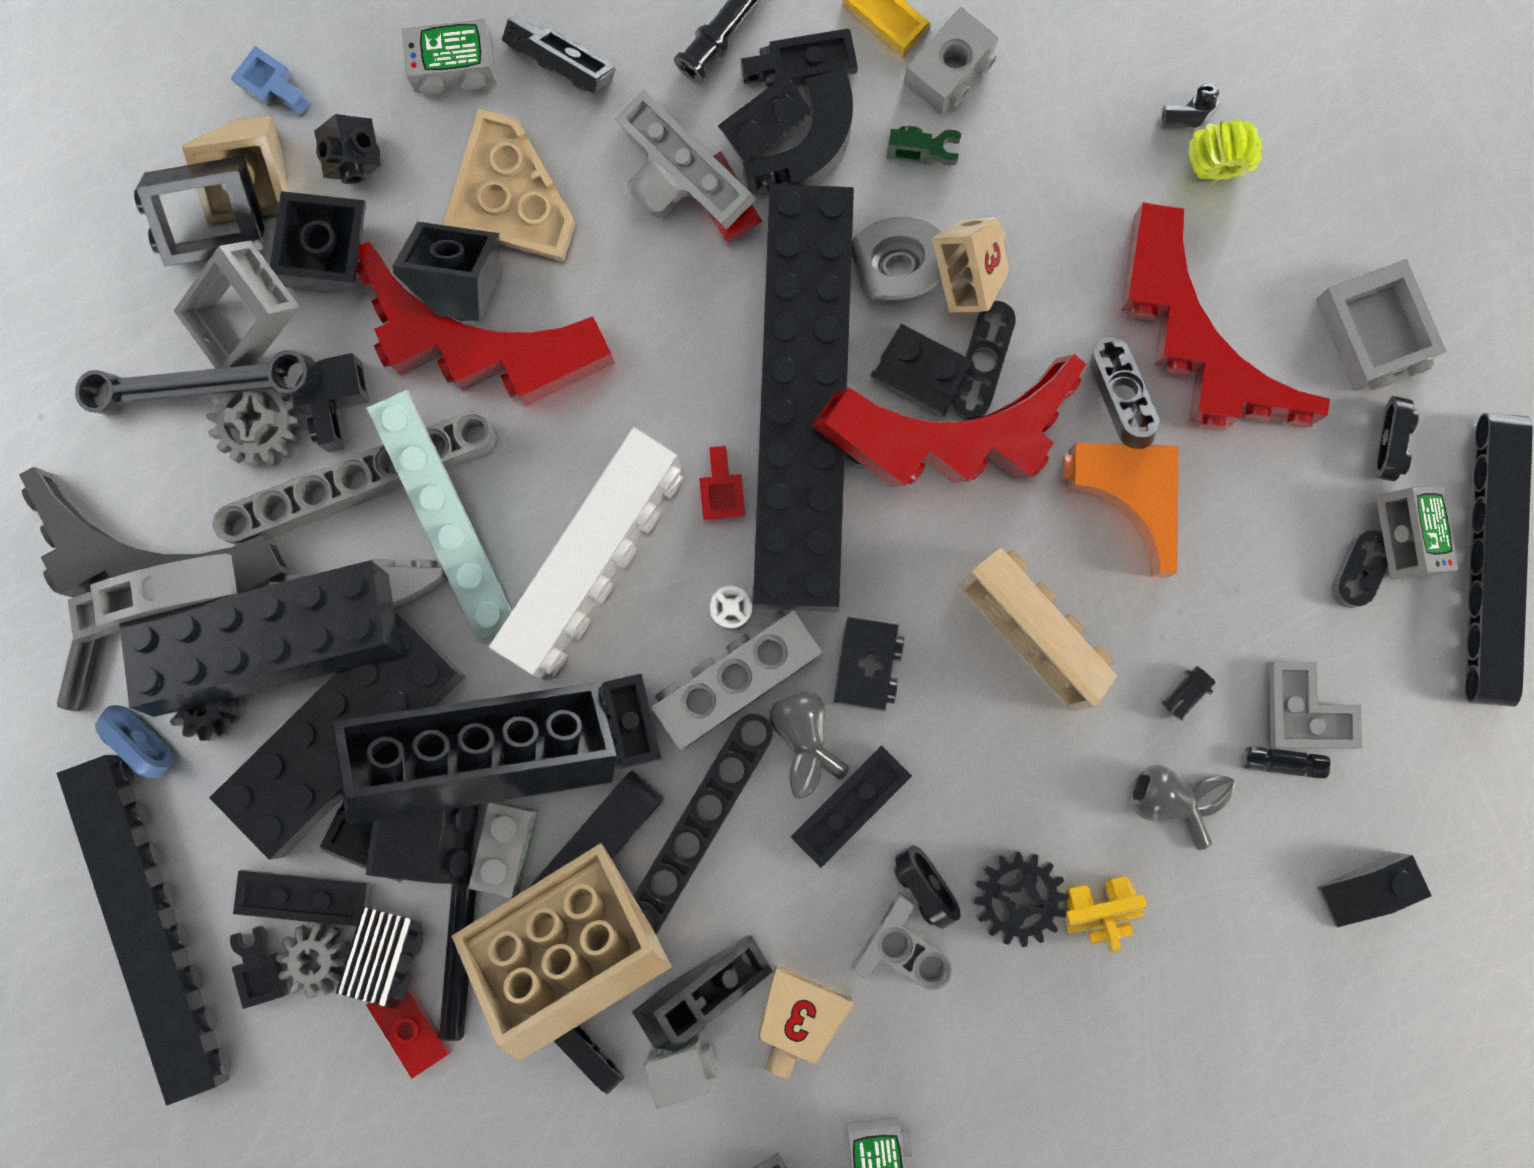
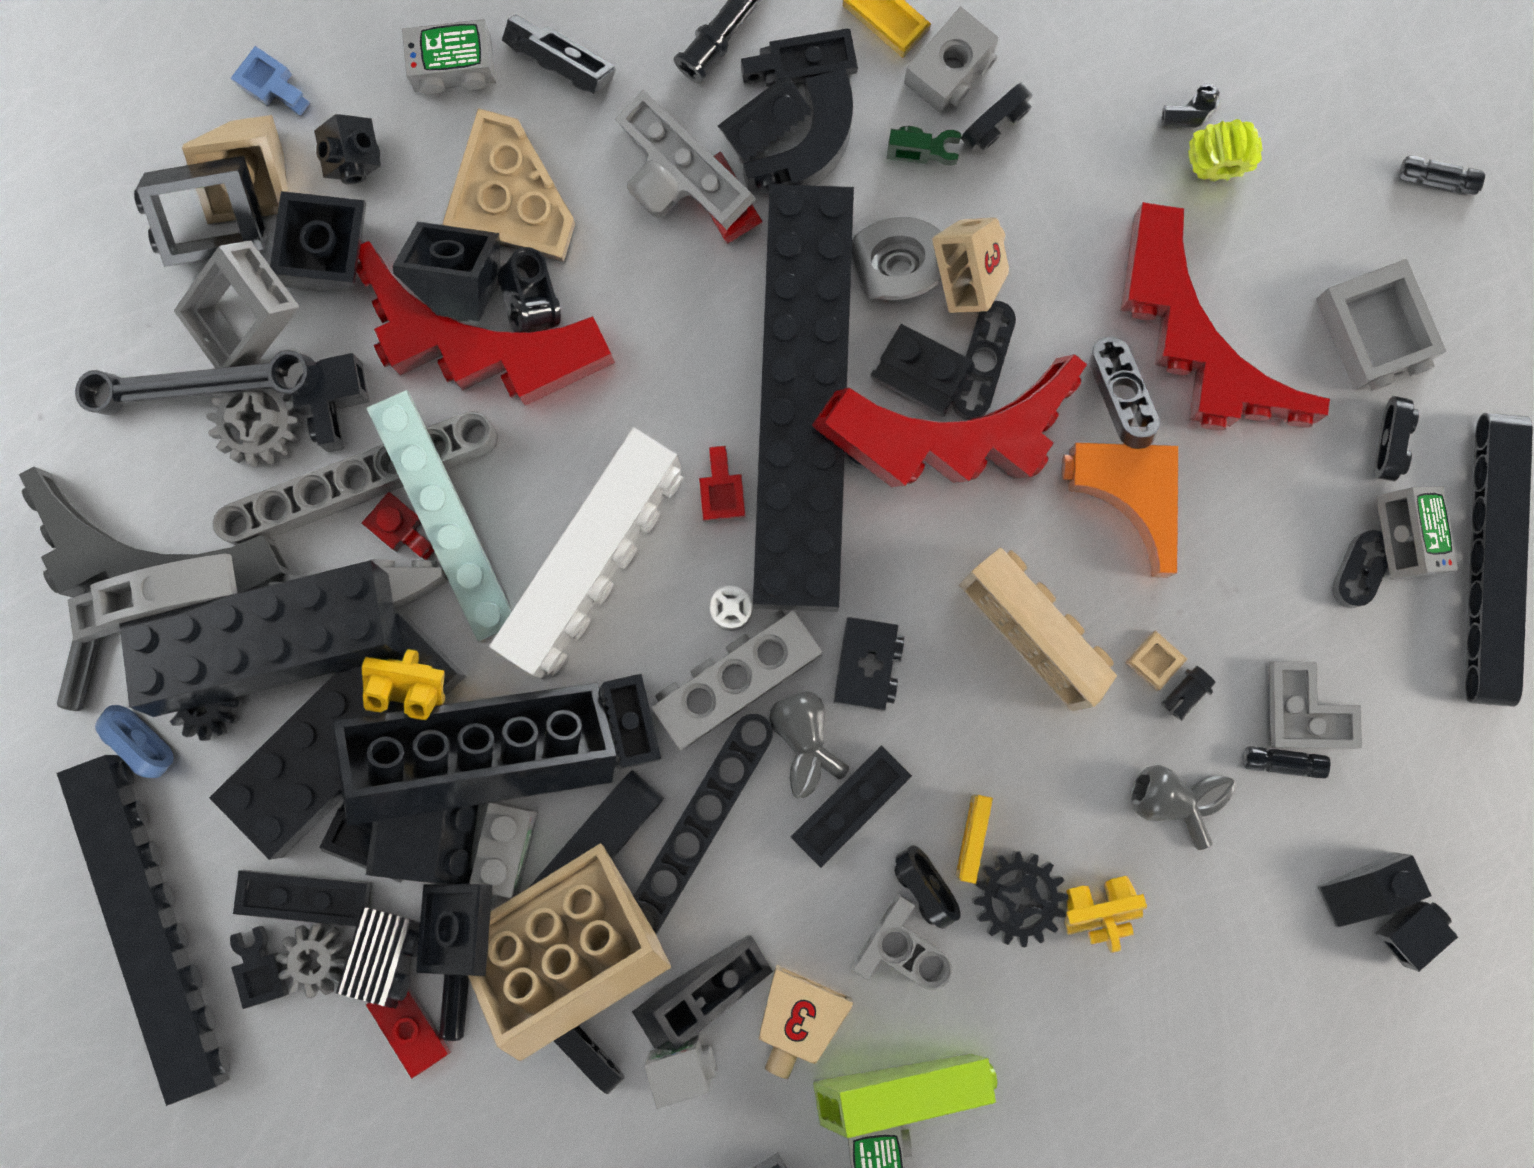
none -> red plate [361,491,435,560]
none -> yellow hips [362,649,445,720]
none -> black tile [416,884,493,976]
none -> black piece [498,247,561,332]
none -> lime slope [813,1054,998,1138]
none -> yellow tile [955,794,993,884]
none -> black plate [961,82,1033,151]
none -> tan tile [1125,630,1187,691]
none -> black brick [1375,901,1458,972]
none -> black axle [1399,155,1485,195]

